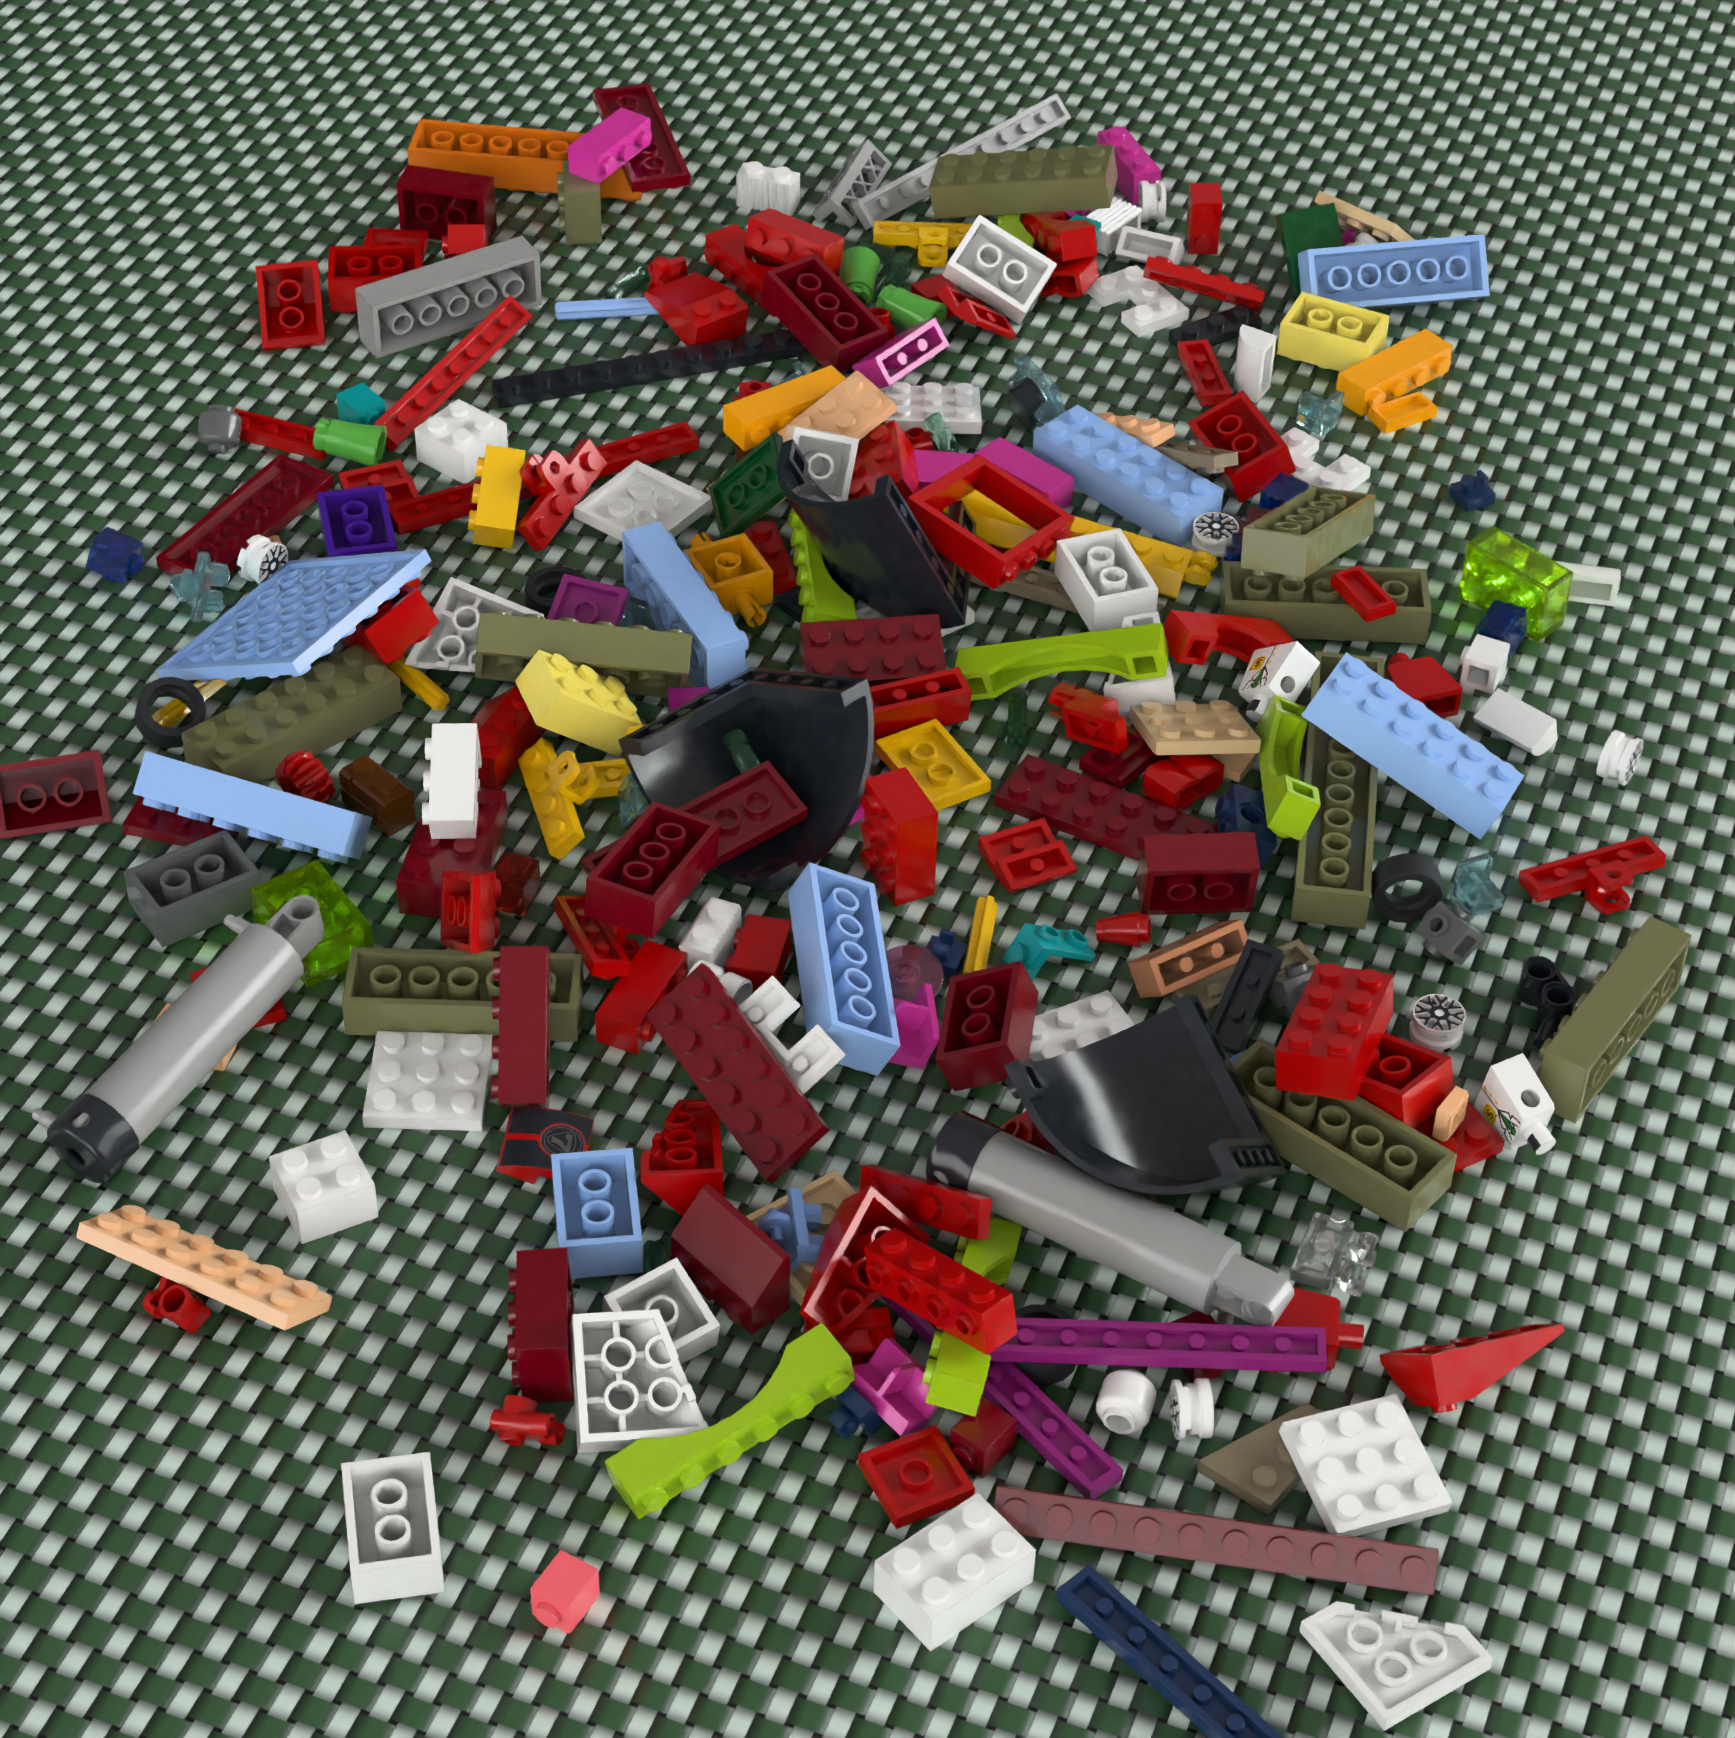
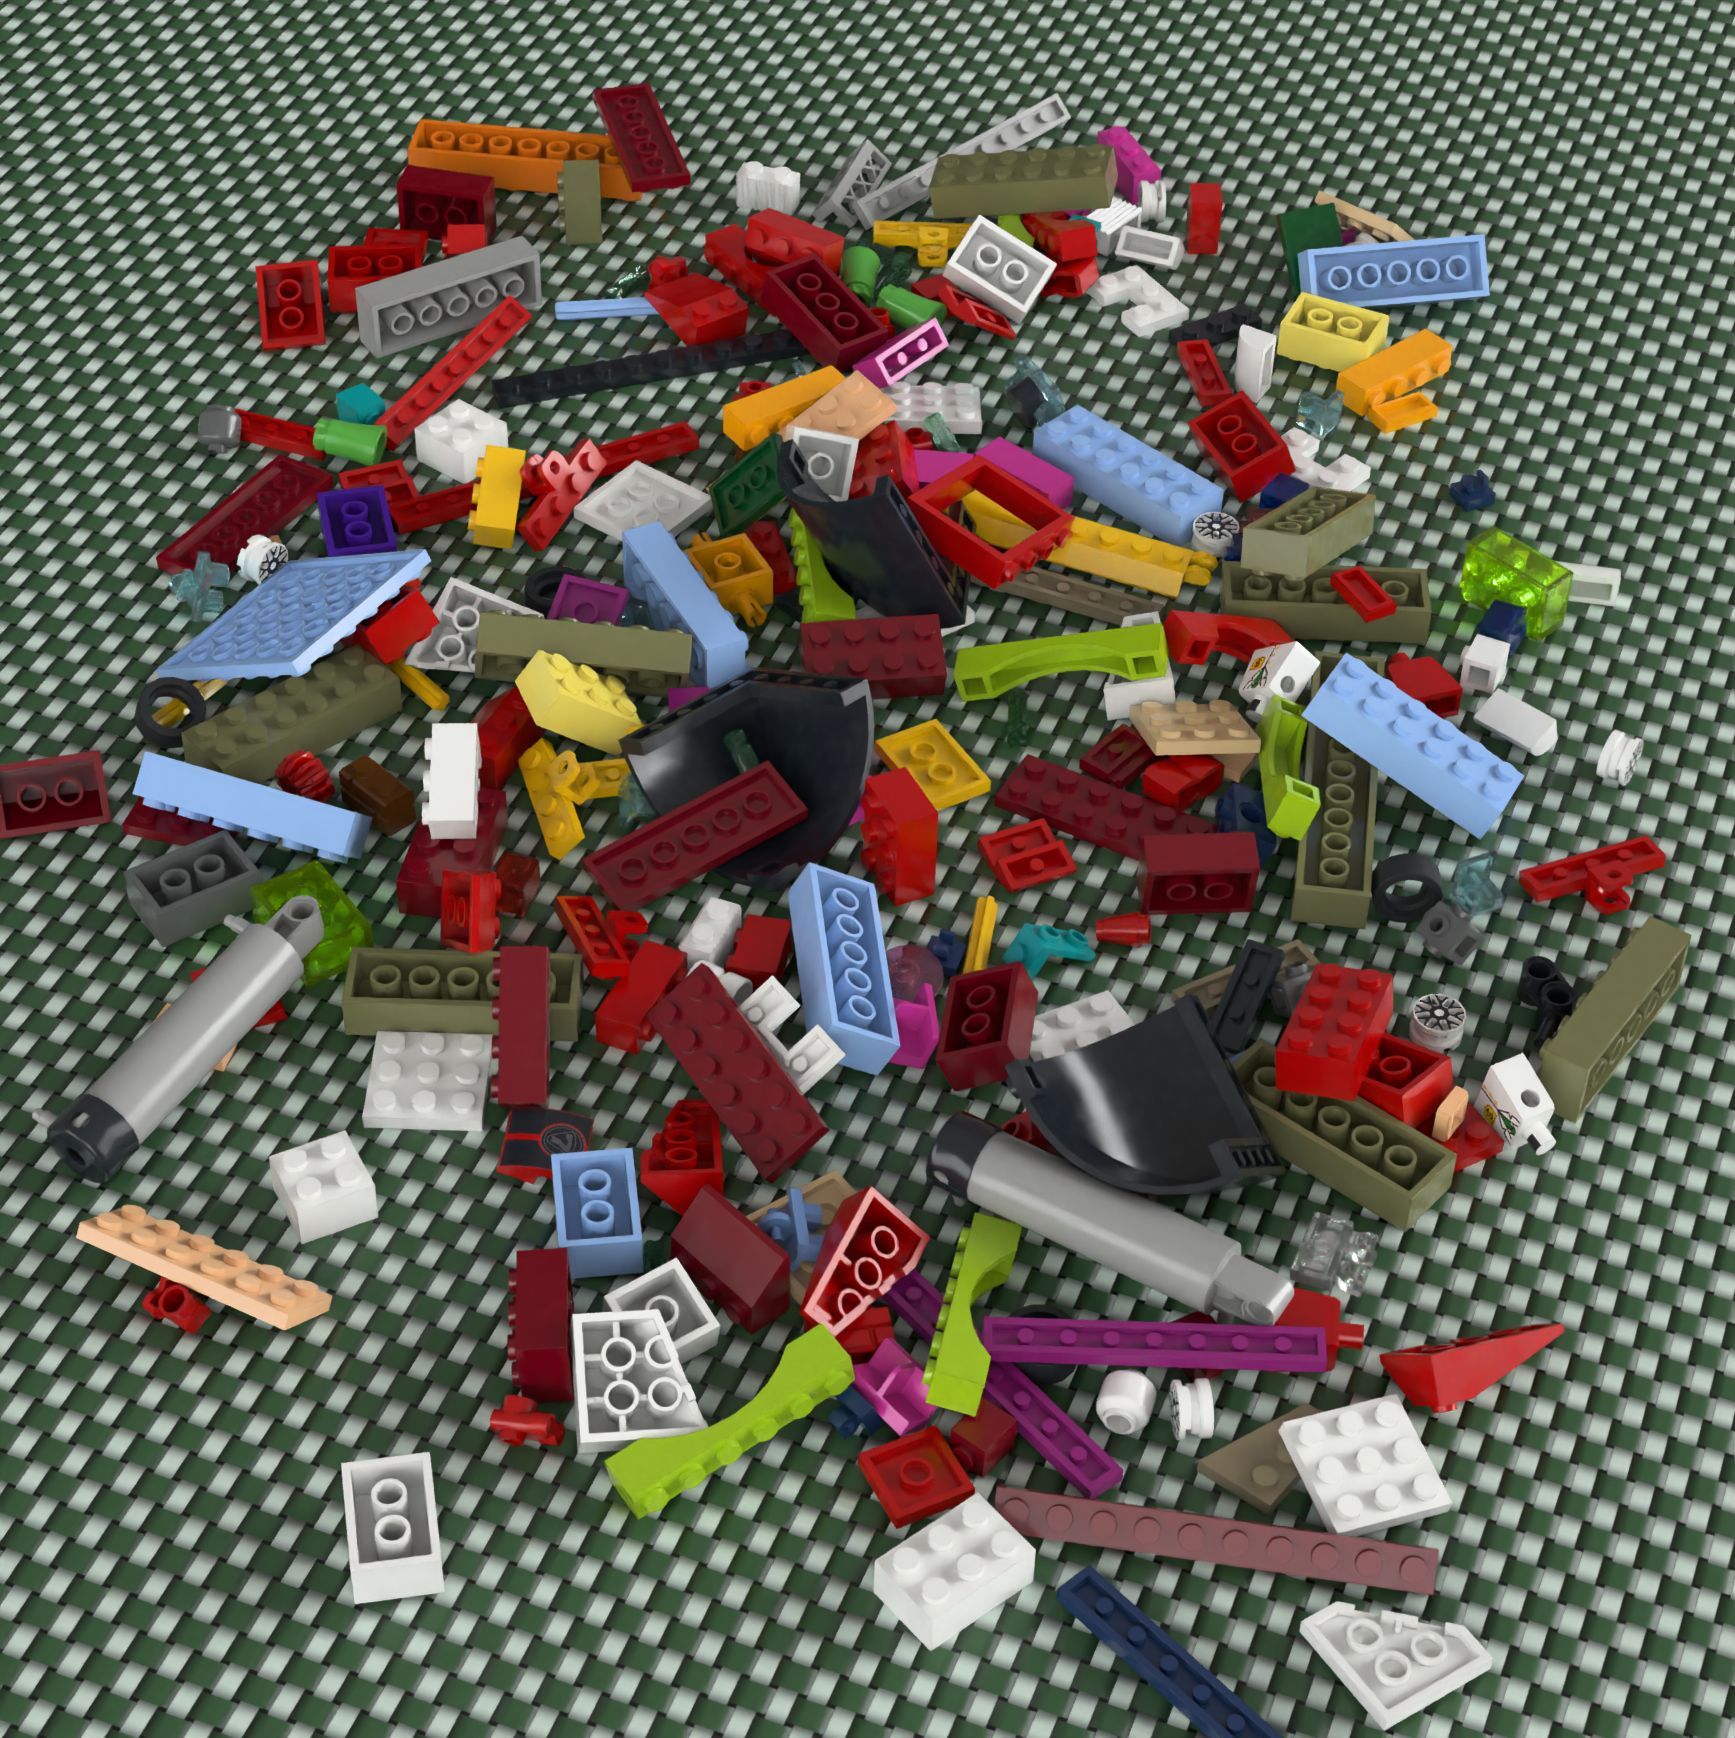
clear blue brick [85,526,144,584] -> none
coral brick [530,1550,600,1634] -> none
dark pink brick [568,107,652,184] -> none
dark red brick [584,801,721,939] -> none
red plate [860,1164,992,1240] -> none
red brick [864,1227,1018,1355] -> none
red brick [869,667,972,742] -> none
red plate [1048,682,1129,754] -> none
white brick [1055,528,1159,632] -> none
light nougat plate [1097,412,1176,448] -> none
nougat brick [1127,919,1249,998] -> none
red plate [1143,256,1266,312] -> none
dark tan plate [1153,440,1238,473] -> none

